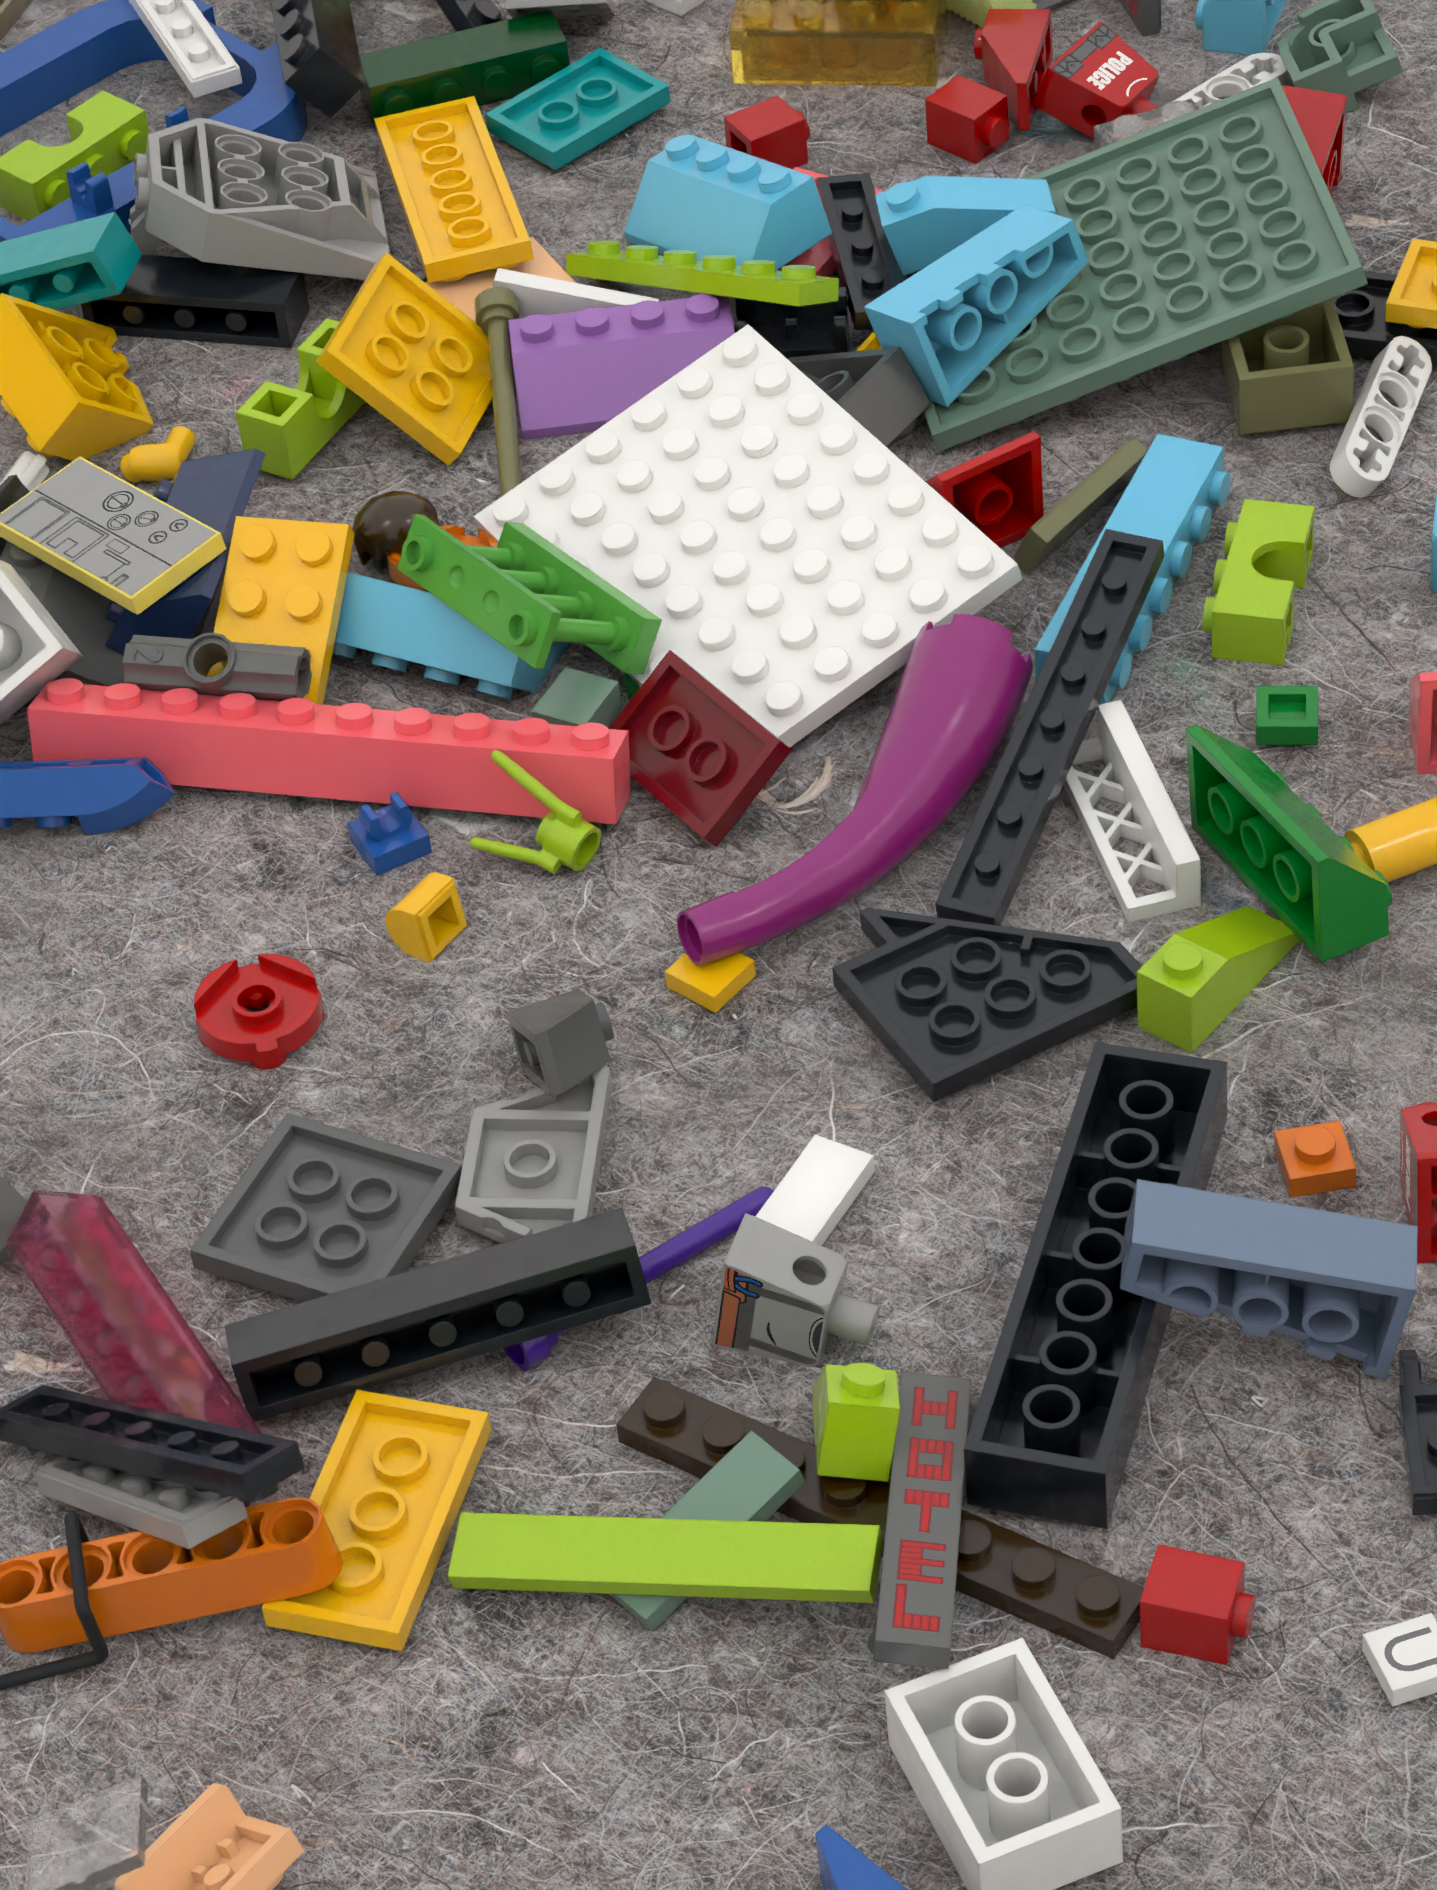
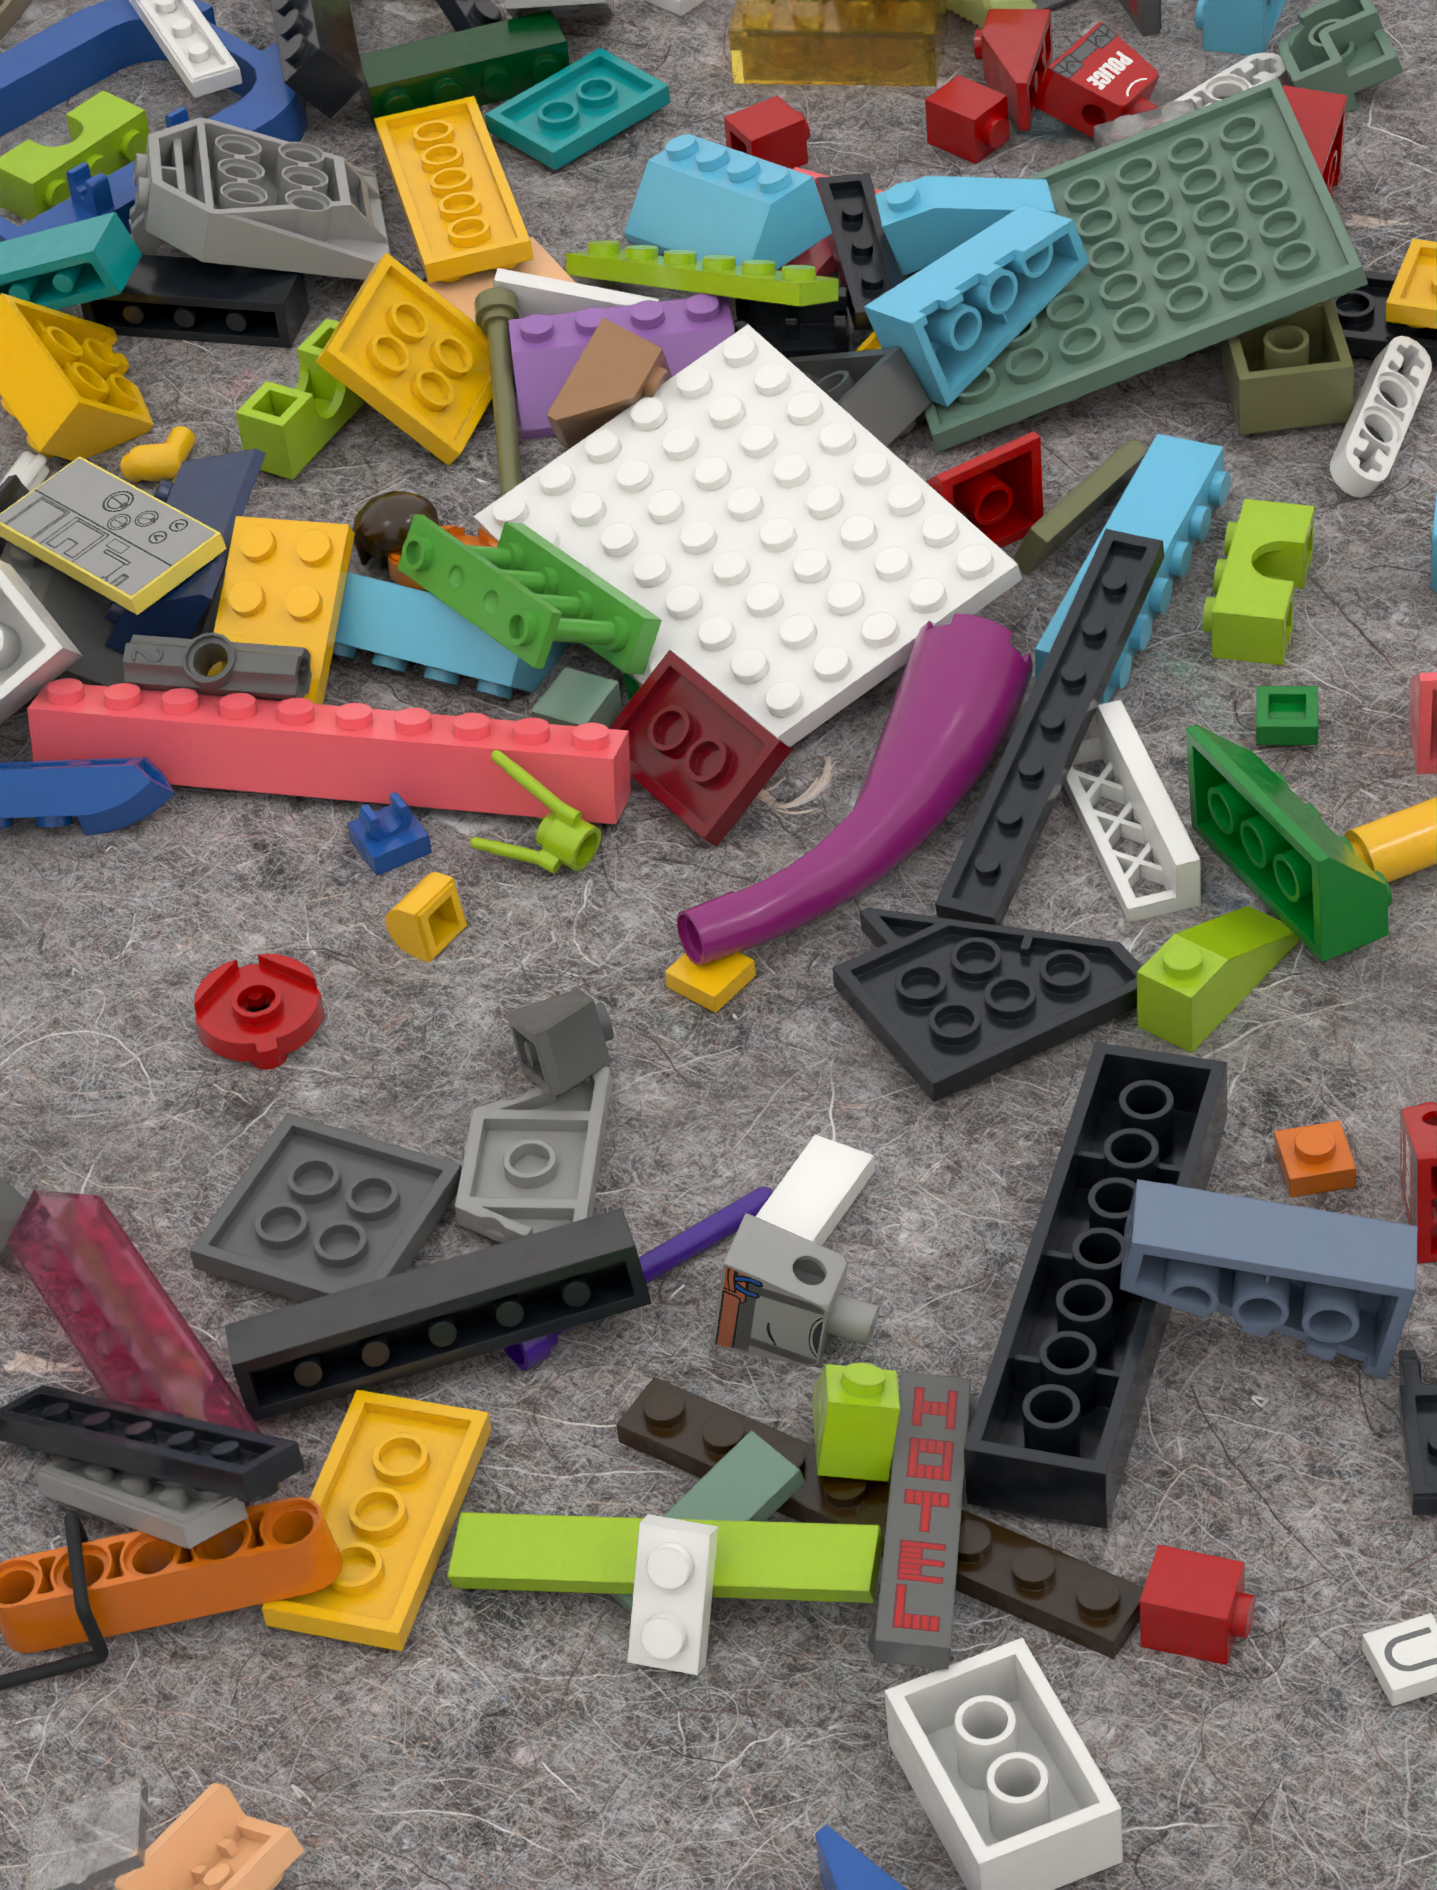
none -> medium nougat slope [546,317,672,449]
none -> white plate [627,1514,719,1675]

